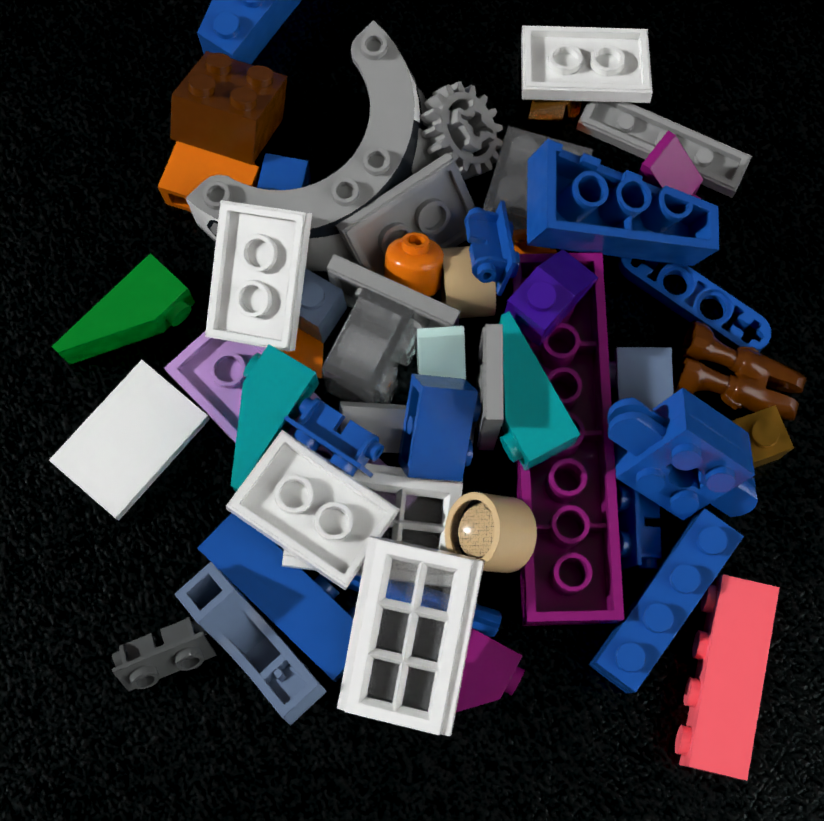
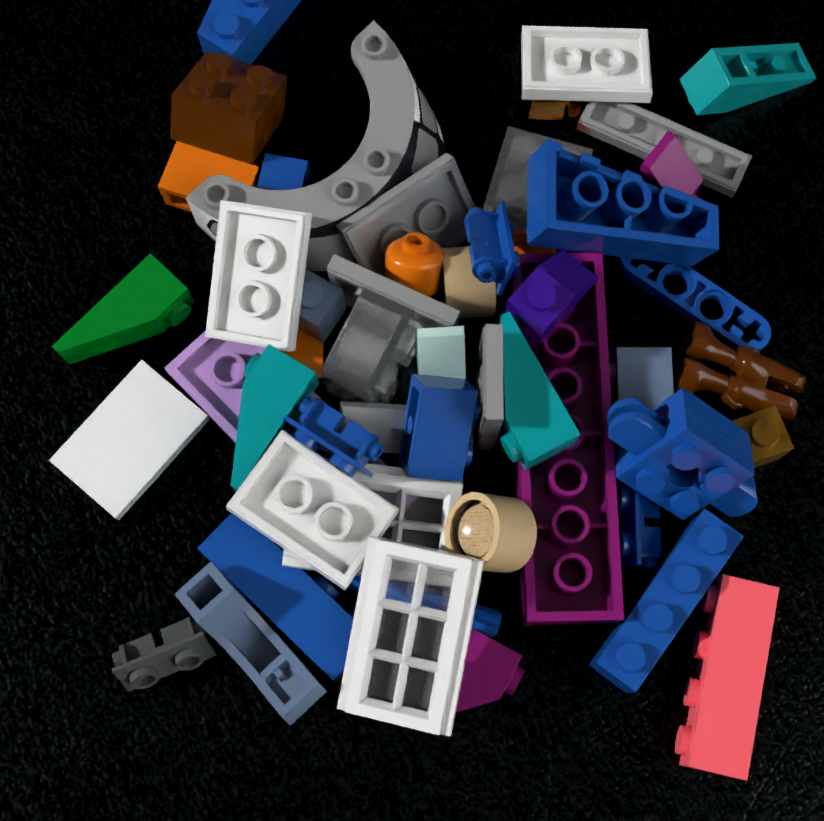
light grey gear [420,82,504,180] -> none
none -> teal slope [679,43,816,116]

